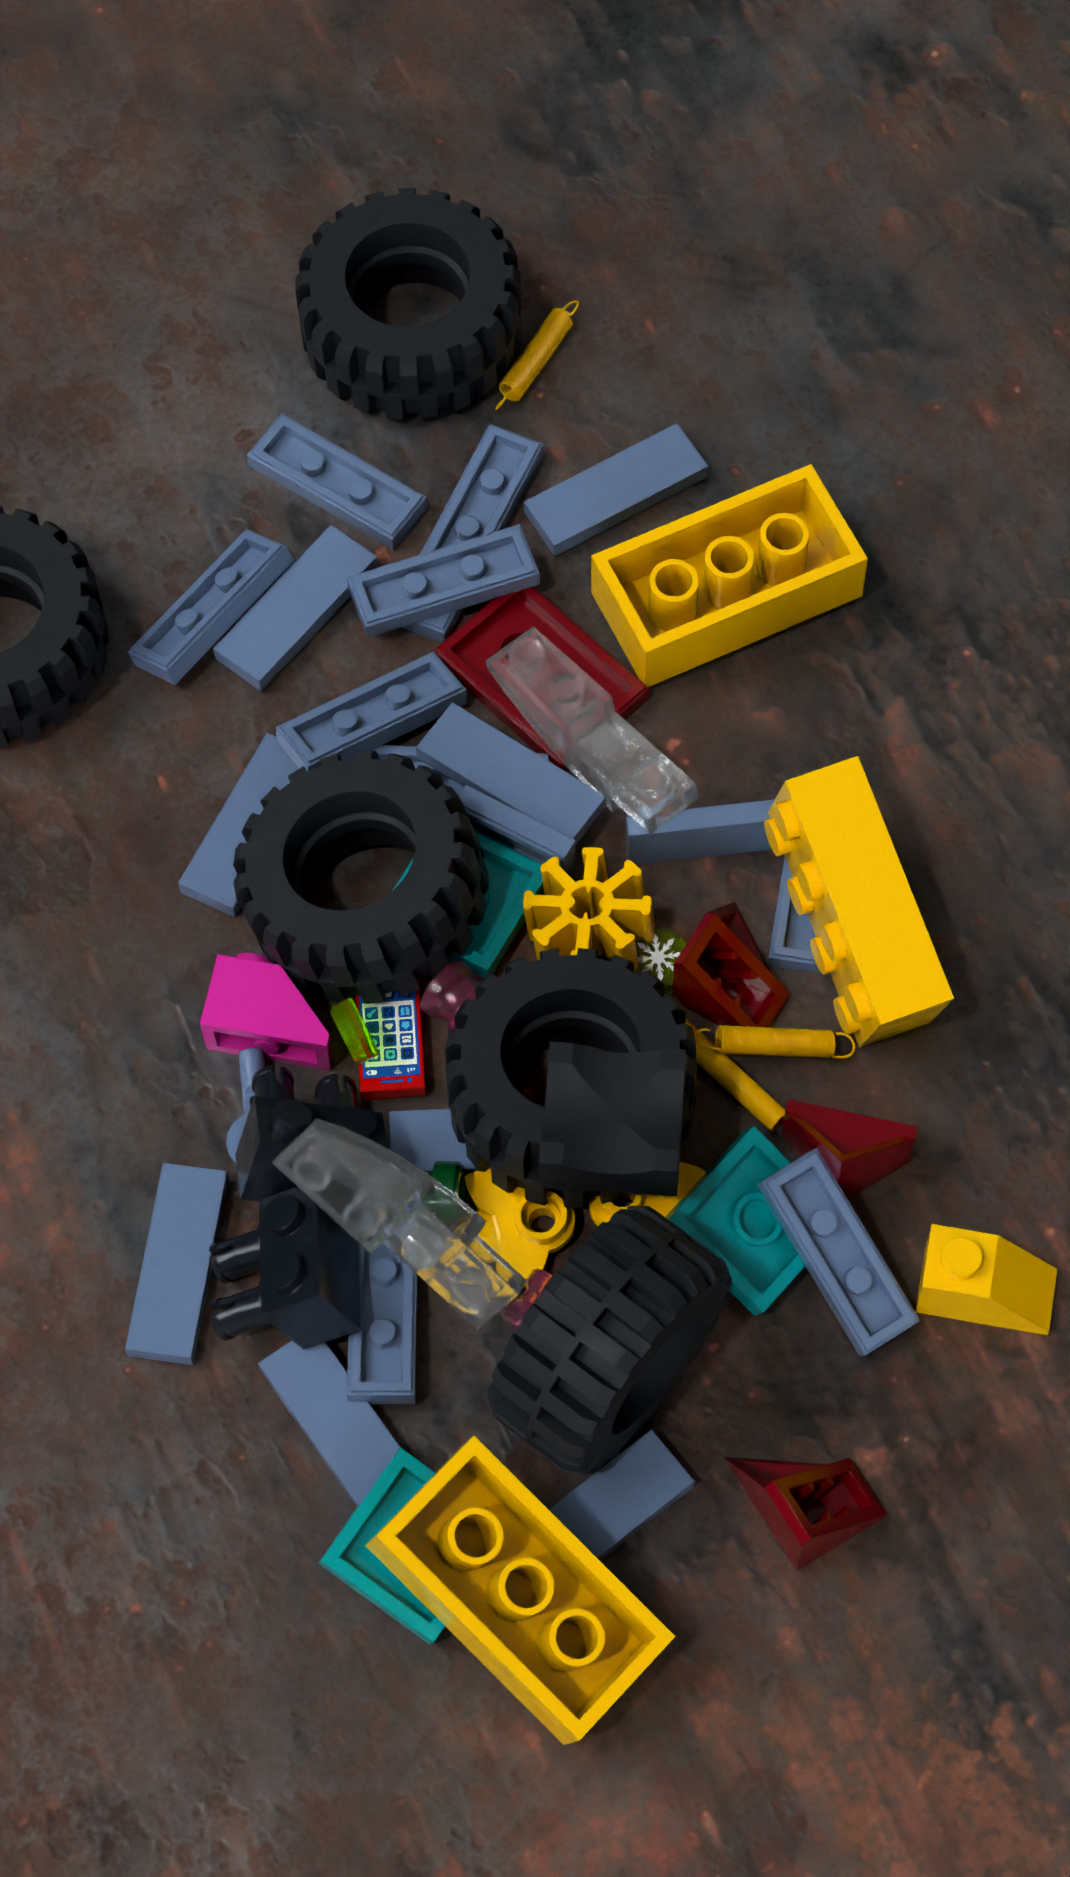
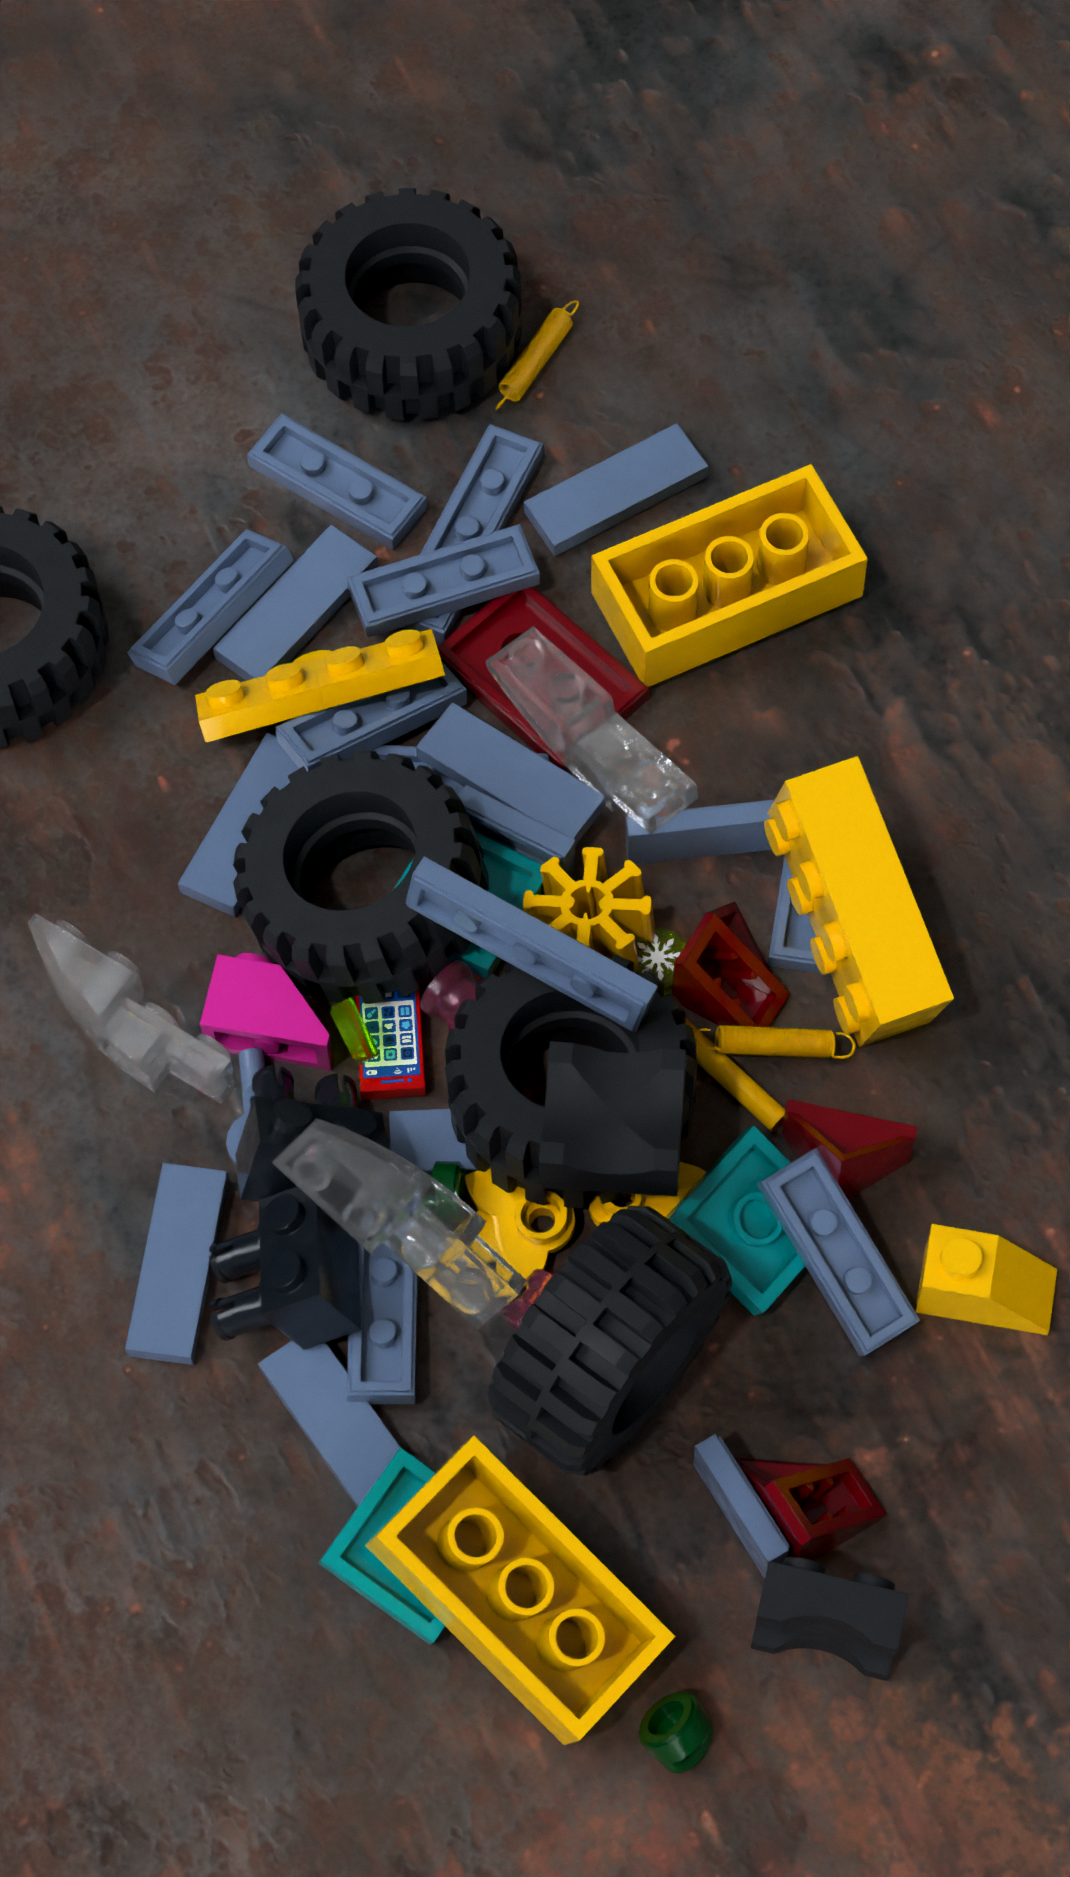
sand blue tile [549,1429,695,1561] -> none
none -> clear slope [28,913,237,1104]
none -> yellow hinge [195,629,445,742]
none -> sand blue tile [405,856,658,1032]
none -> dark green tile [638,1692,713,1774]
none -> sand blue tile [693,1434,790,1579]
none -> black brick [751,1557,909,1681]

